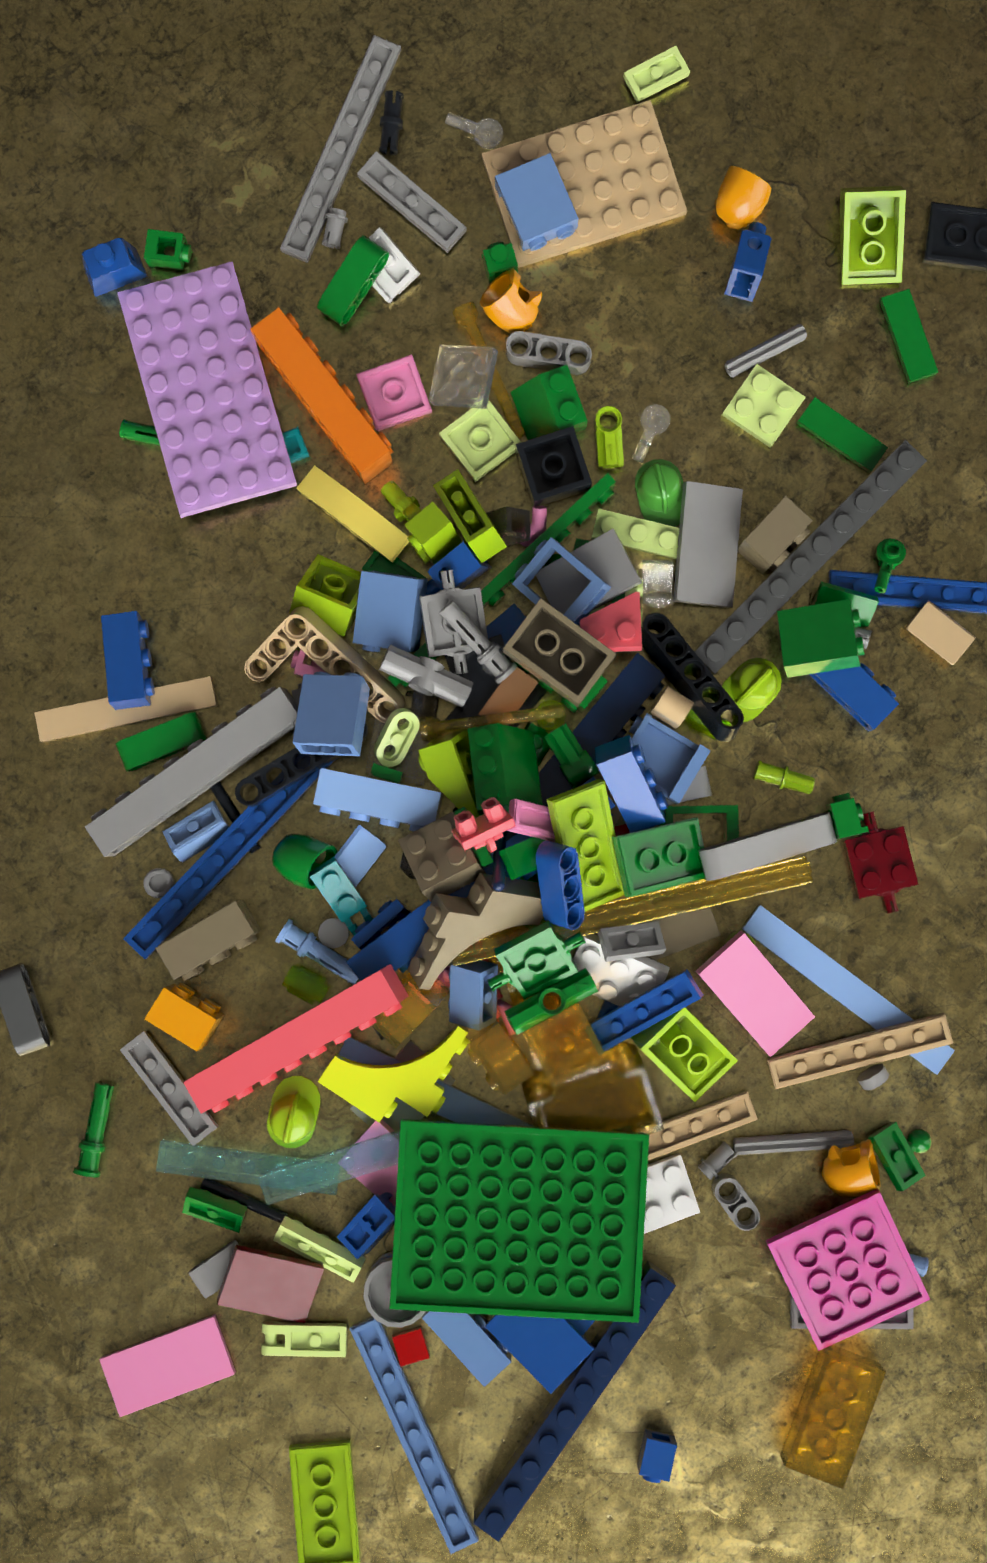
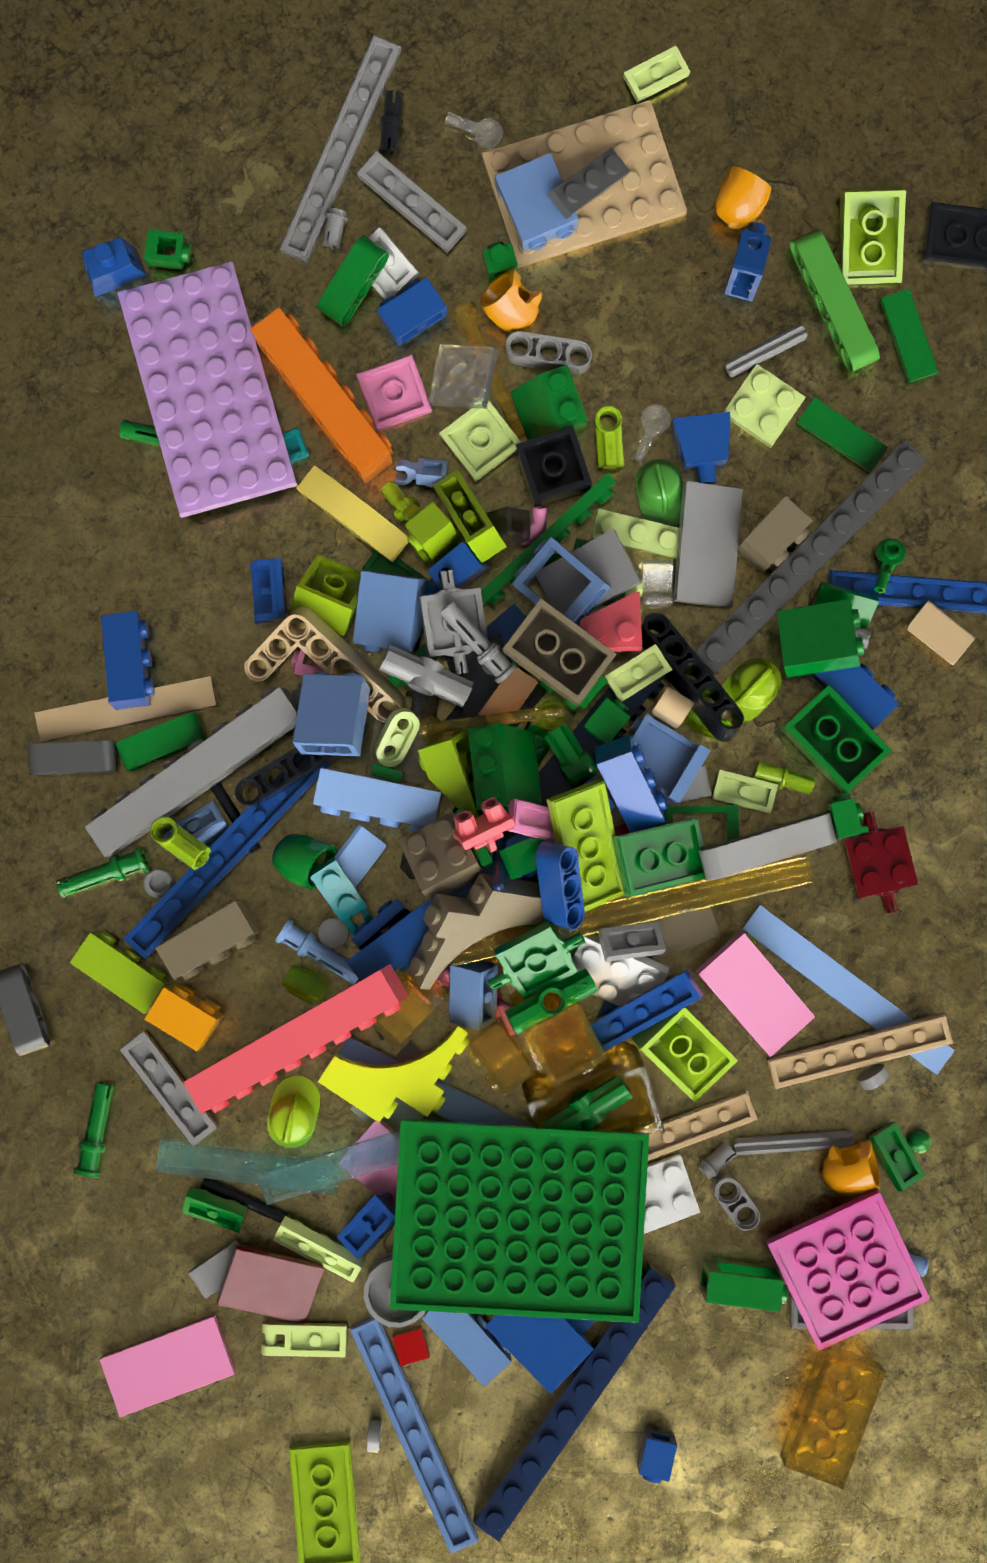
none -> dark grey beam [28,741,116,775]
none -> green pin [56,846,150,898]
none -> lime brick [69,930,170,1014]
none -> lime piece [150,817,211,871]
none -> blue hinge [250,558,288,624]
none -> light grey tile [367,1420,382,1453]
none -> blue brick [377,277,447,347]
none -> light blue plate [395,458,448,487]
none -> green piece [541,1073,633,1130]
none -> dark grey plate [547,148,630,220]
none -> green brick [583,698,630,745]
none -> yellowish green plate [604,644,672,702]
none -> blue torso [670,412,730,484]
none -> green window [700,1259,788,1312]
none -> yellowish green plate [711,770,778,814]
none -> green brick [780,685,892,794]
none -> bright green beam [790,229,880,372]

